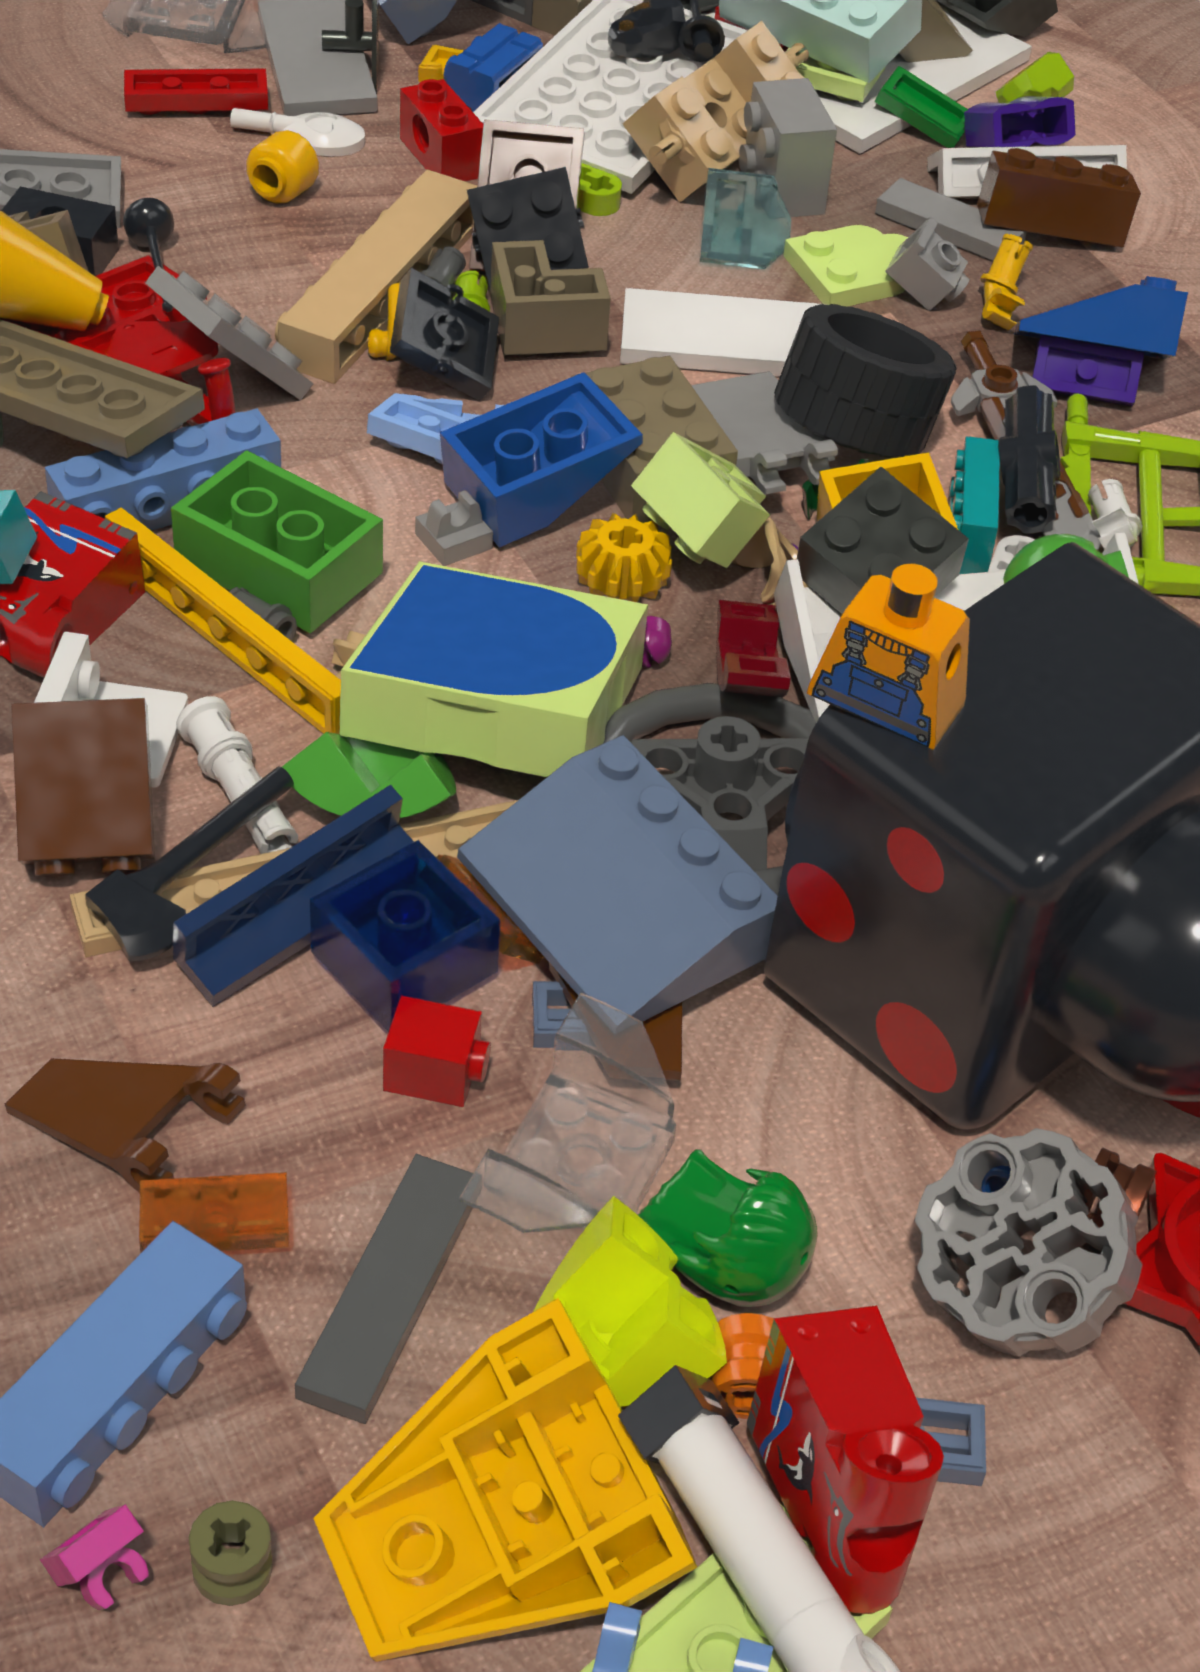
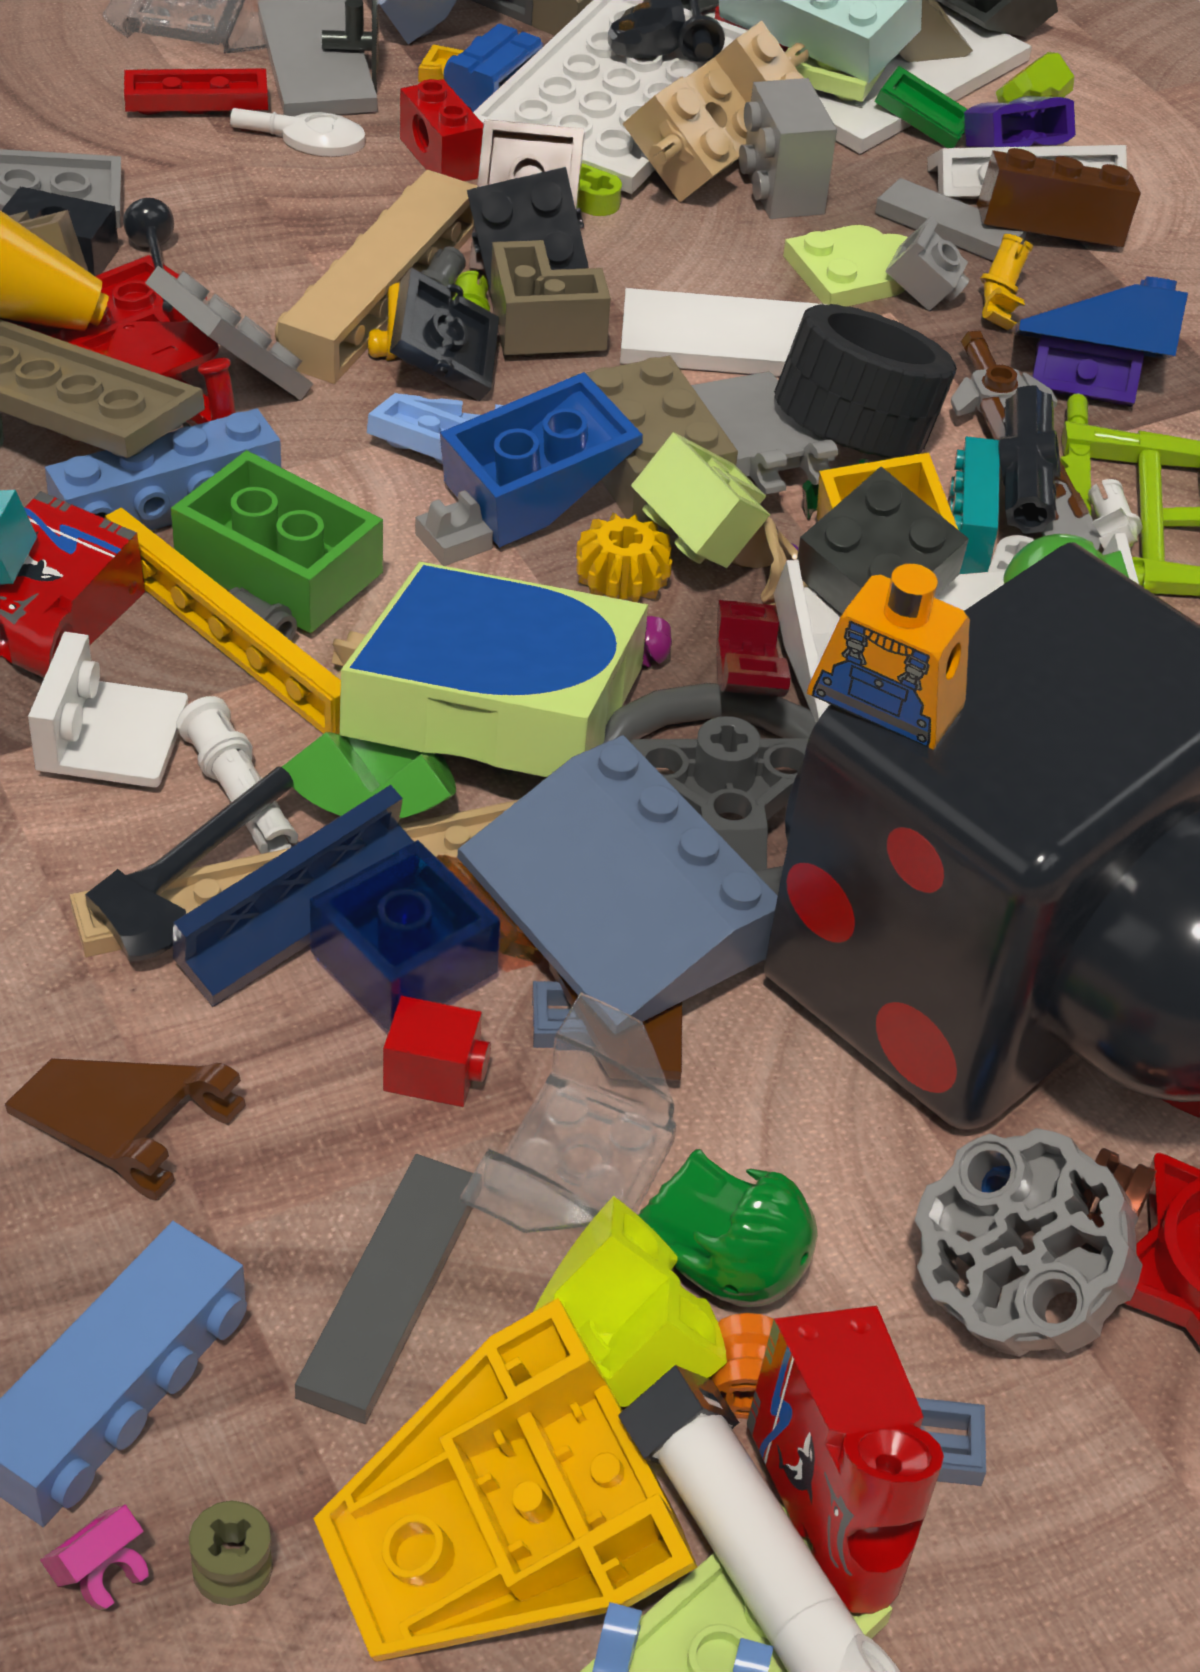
reddish brown brick [11,698,155,876] -> none
clear orange plate [139,1172,289,1253] -> none
yellow head [246,130,319,204] -> none
clear light blue slope [699,168,792,269] -> none

